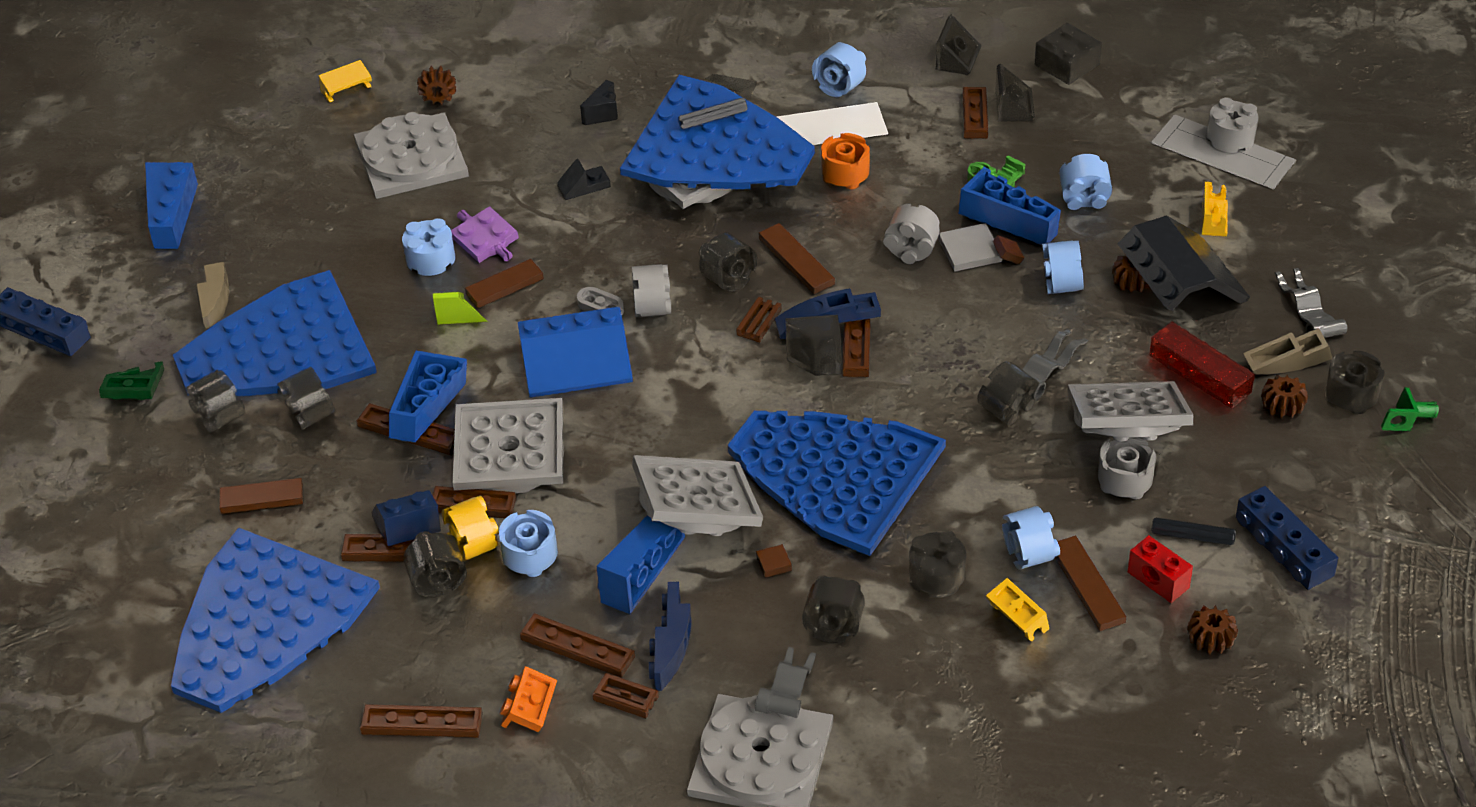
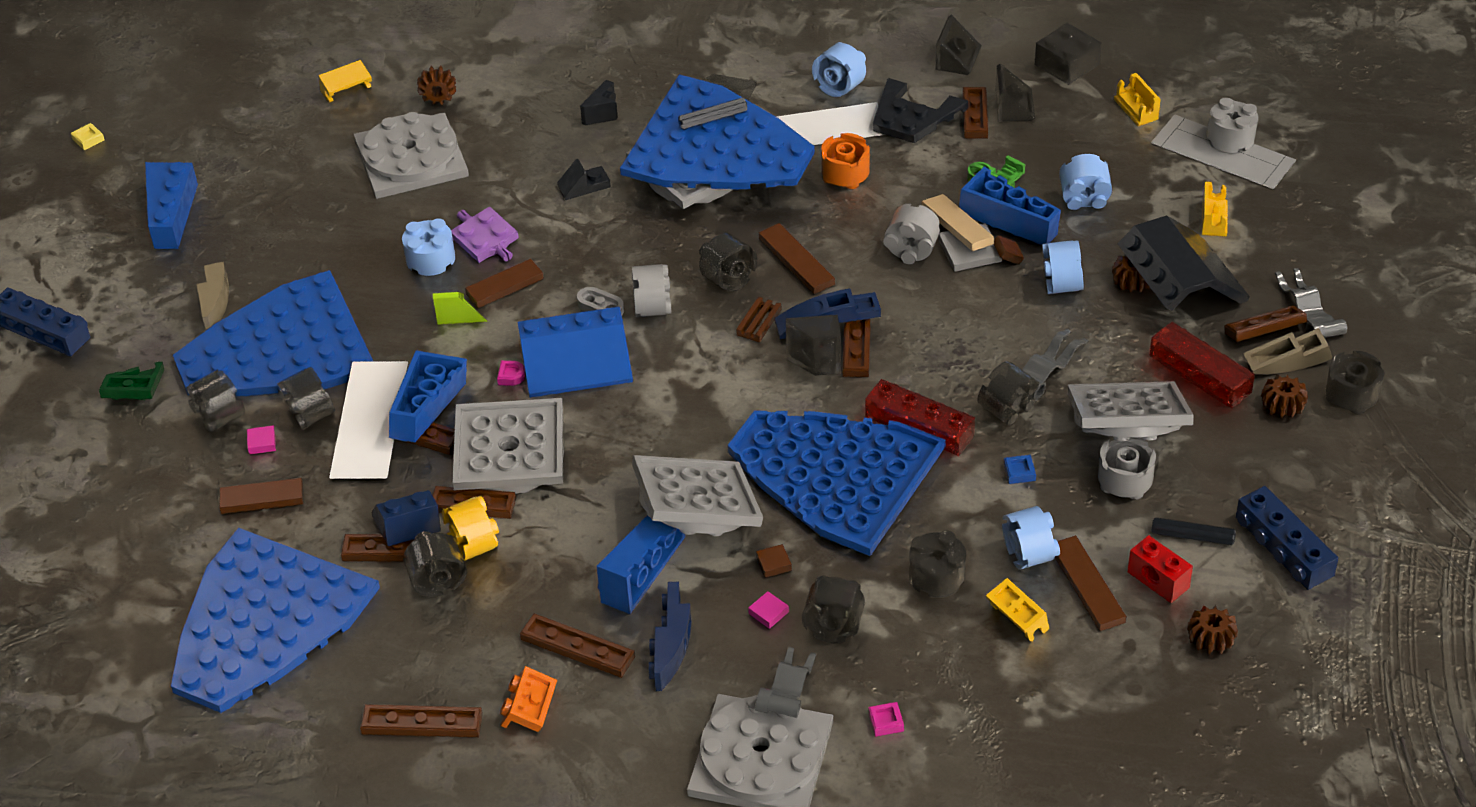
light blue brick [499,510,558,577] -> none
reddish brown tile [593,673,659,719] -> none
green bracket [1381,387,1439,431] -> none
none -> light yellow tile [71,123,104,150]
none -> dark pink tile [247,425,276,455]
none -> white sticker [329,361,408,479]
none -> dark pink tile [497,360,526,386]
none -> dark pink tile [748,591,789,629]
none -> clear red brick [865,379,975,456]
none -> dark pink tile [868,702,904,737]
none -> black wing [873,78,969,143]
none -> tan tile [922,194,994,251]
none -> blue tile [1003,455,1036,484]
none -> yellow hinge [1114,73,1161,126]
none -> reddish brown tile [1224,306,1307,342]

